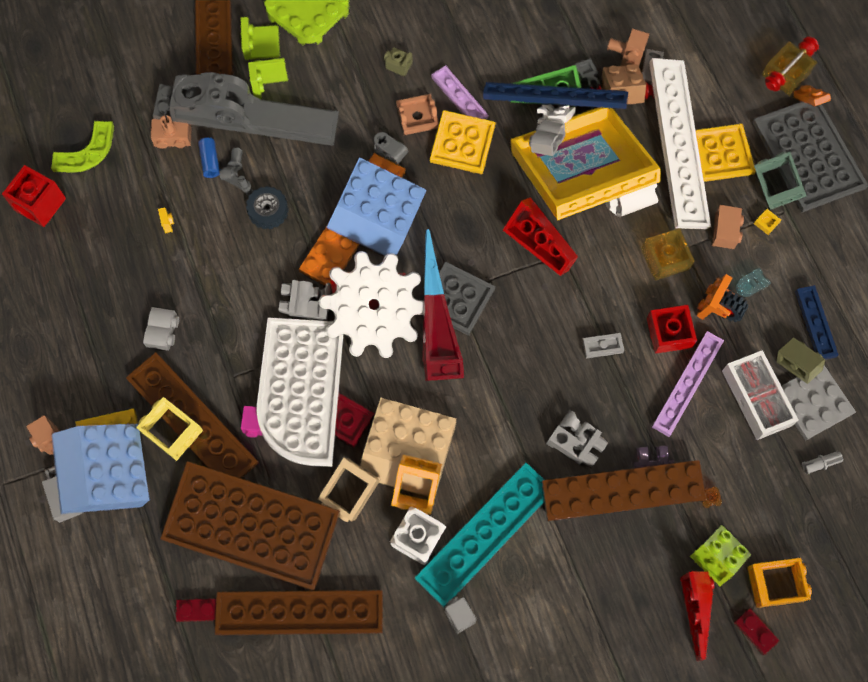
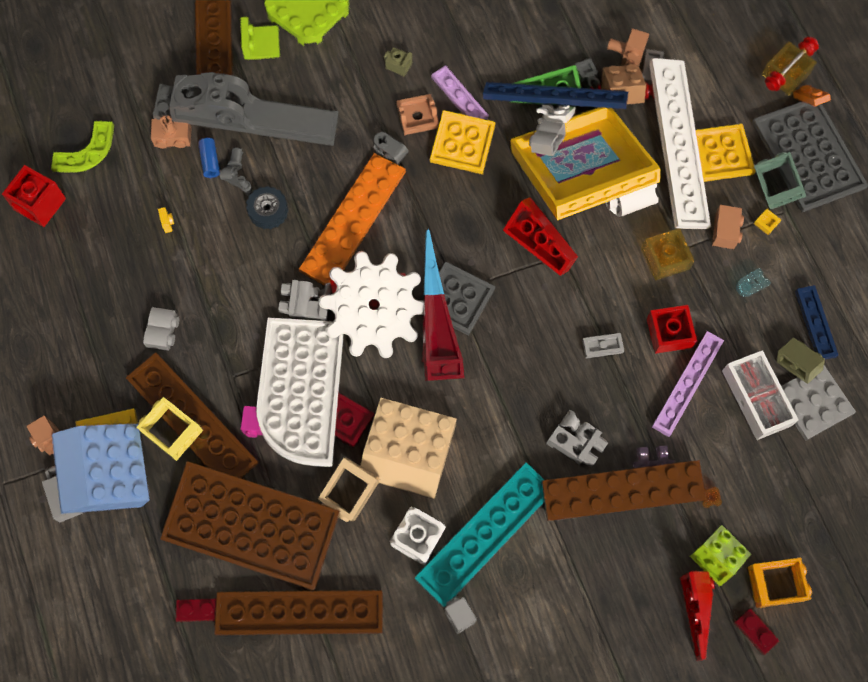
lime bracket [248,58,288,99] -> none
medium blue slope [326,157,426,256] -> none
light orange window [391,455,442,515] -> none
plate [696,274,748,322] -> none
light grey axle [802,451,843,474] -> none

